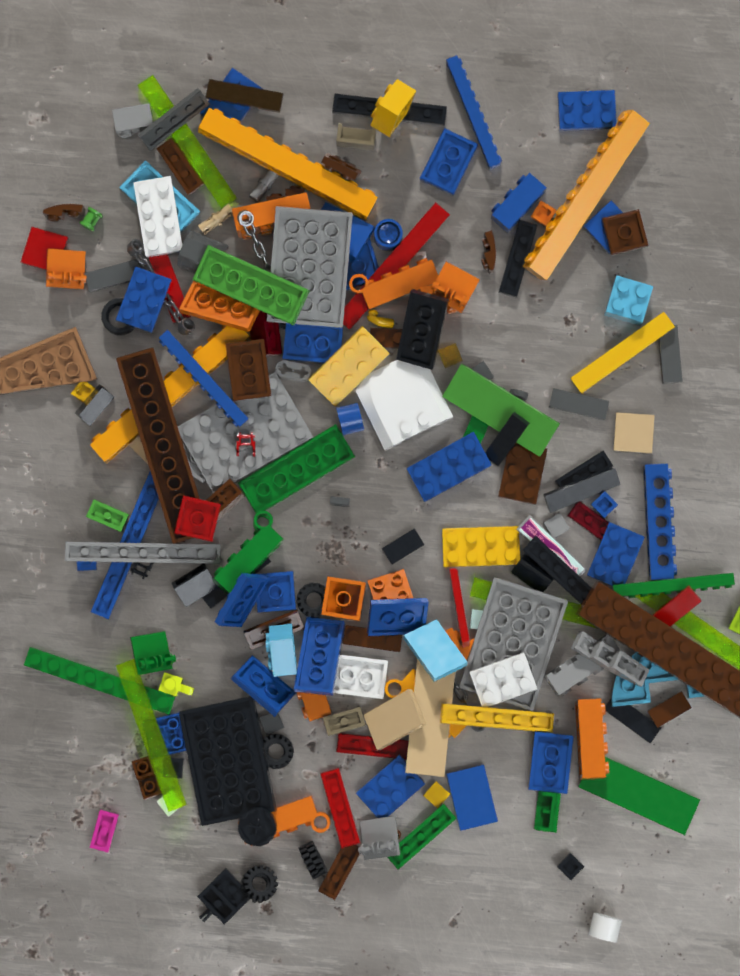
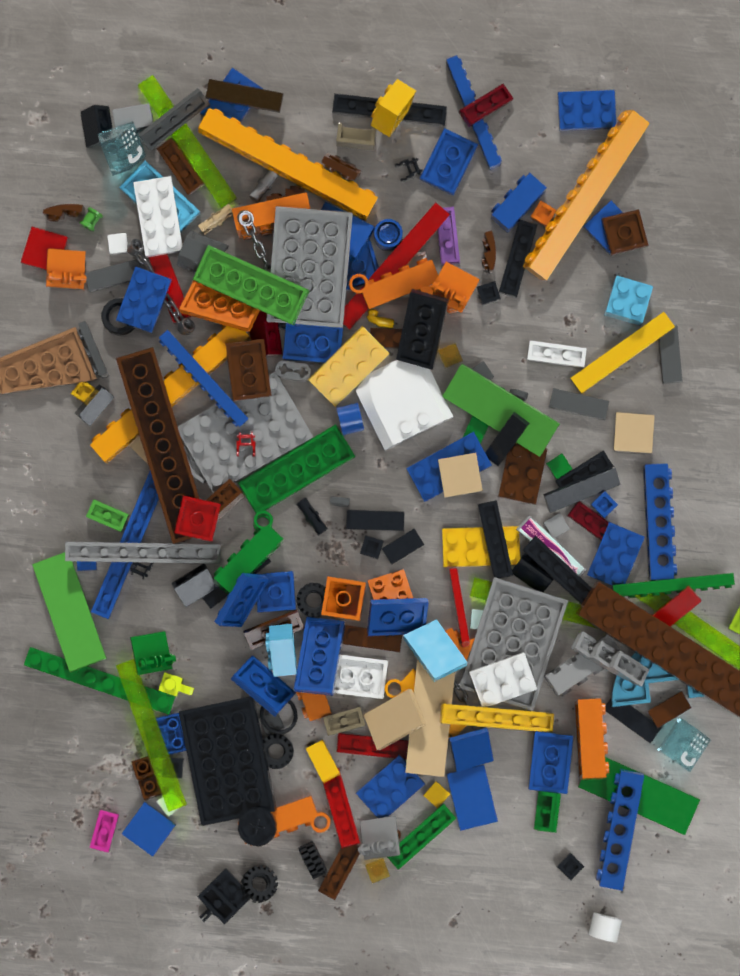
none -> bright green tile [32,552,107,672]
none -> dark grey plate [77,321,109,379]
none -> black panel [81,105,115,148]
none -> clear light blue slope [98,122,146,176]
none -> white tile [107,233,128,255]
none -> blue tile [122,802,176,857]
none -> black piece [260,700,298,734]
none -> black pin [296,498,328,536]
none -> yellow tile [306,740,341,783]
none -> black tile [346,510,404,531]
none -> black plate [360,535,384,559]
none -> clear yellow plate [365,858,390,883]
none -> black piece [395,158,423,182]
none -> medium lavender tile [437,207,460,266]
none -> tan tile [438,453,483,498]
none -> blue tile [449,727,494,772]
none -> dark red tile [458,83,514,127]
none -> black plate [477,281,501,306]
none -> black tile [478,500,513,578]
none -> white plate [527,341,587,368]
none -> green tile [546,453,572,480]
none -> blue brick [596,769,644,891]
none -> clear light blue slope [657,718,711,772]

